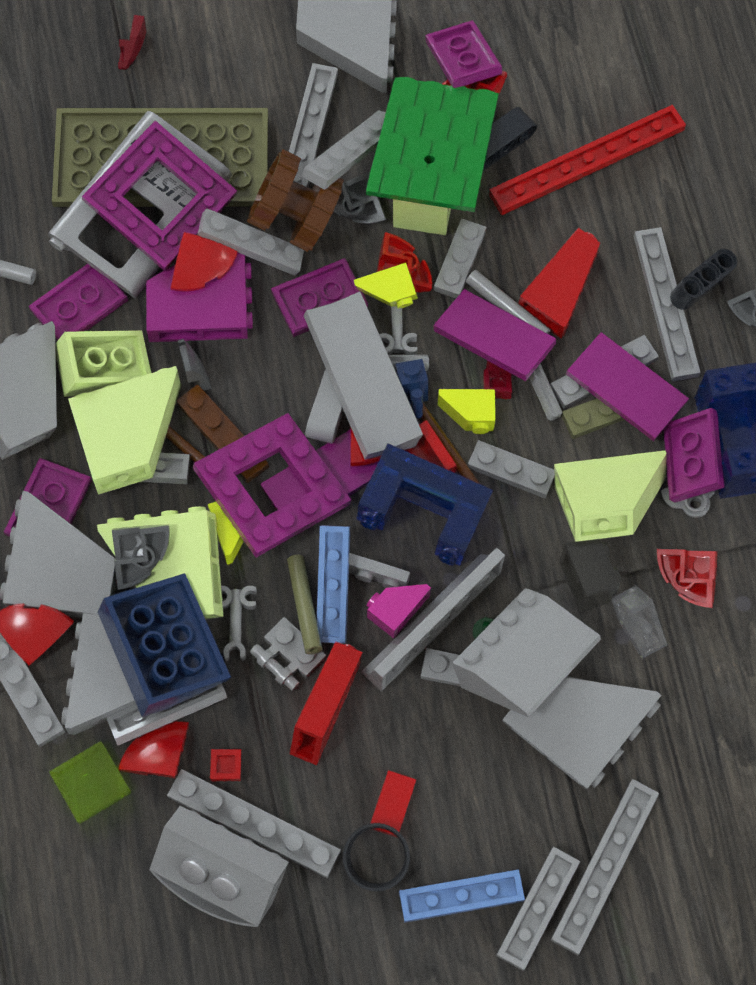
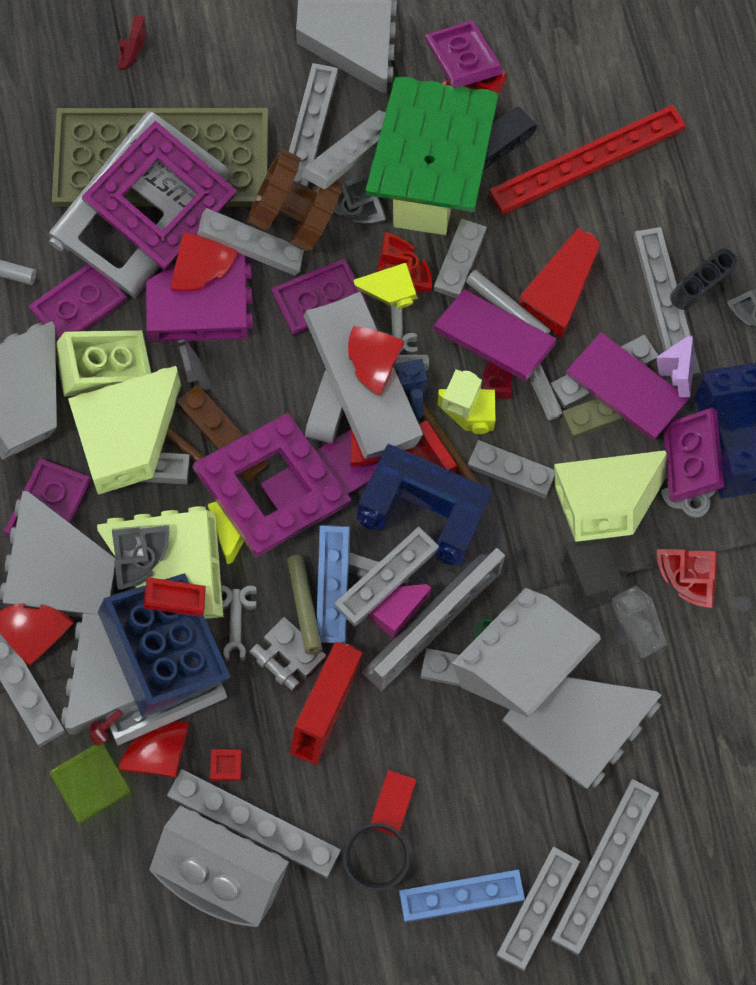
none -> dark red hand [89,709,123,746]
none -> red tile [143,577,206,617]
none -> light grey plate [334,527,439,627]
none -> red brick [348,326,404,396]
none -> yellowish green brick [442,369,482,419]
none -> lavender slope [657,336,695,397]

